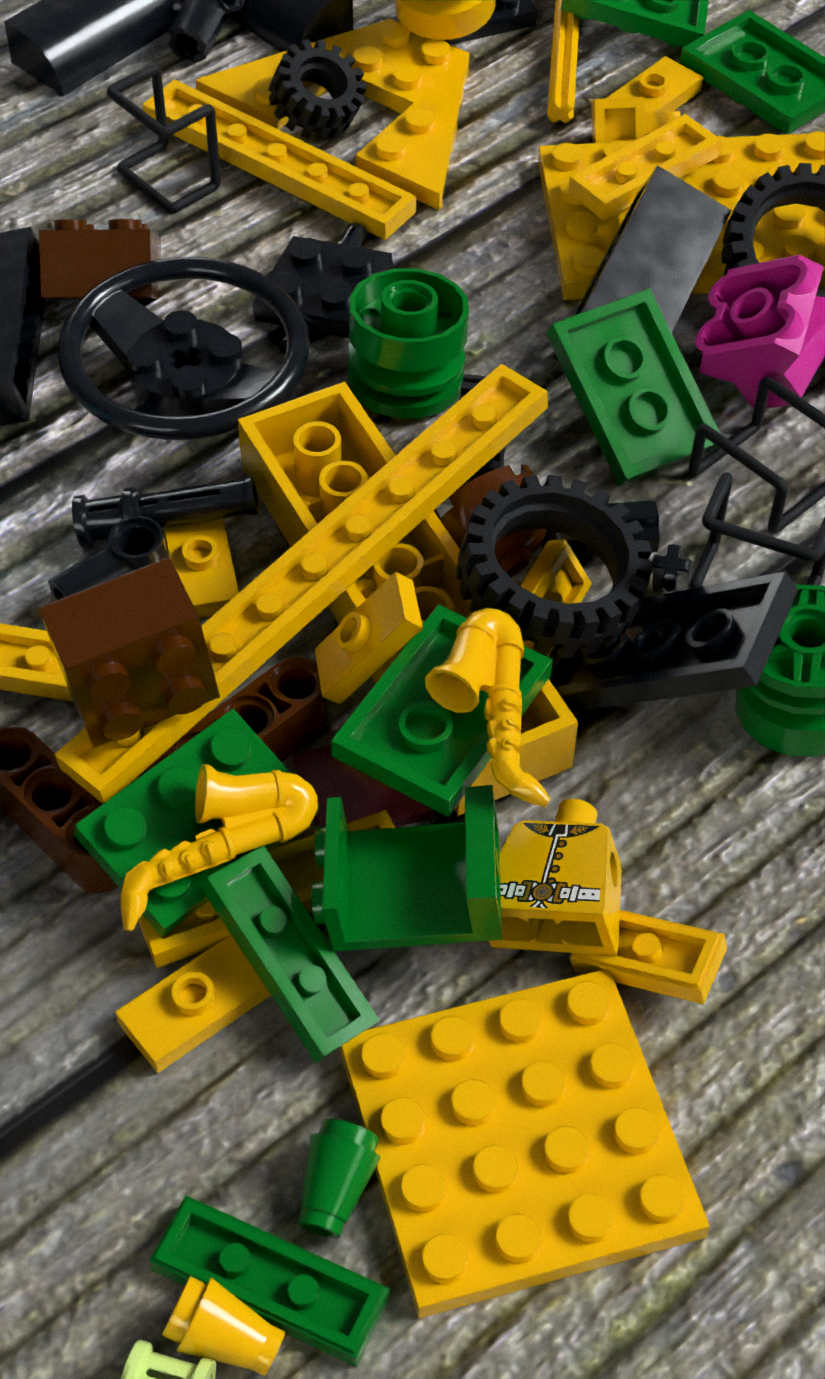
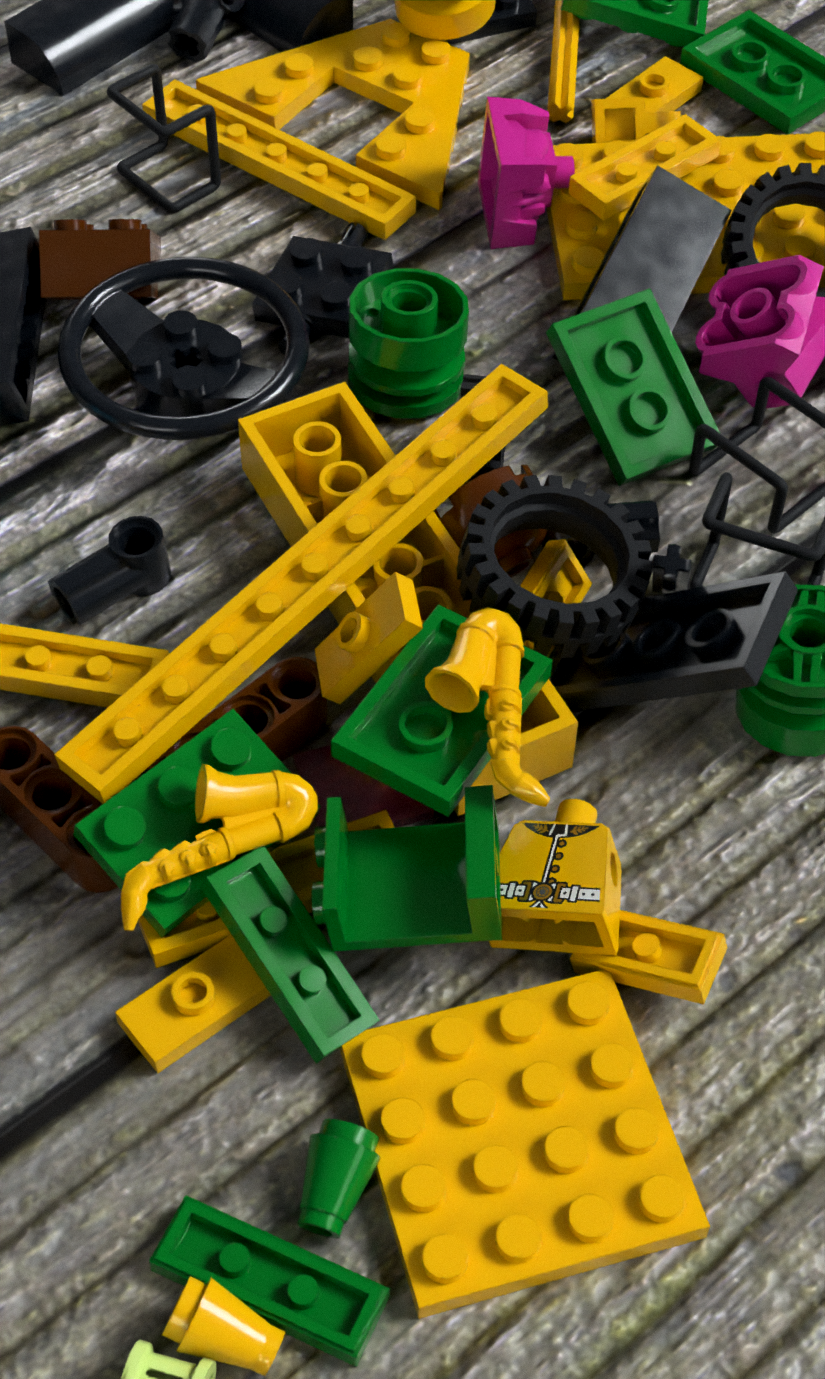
reddish brown brick [38,557,220,748] -> none
black pin [72,476,259,549] -> none
yellow plate [164,519,239,618] -> none
black tyre [268,40,366,140] -> none
none -> dark pink brick [477,97,575,249]

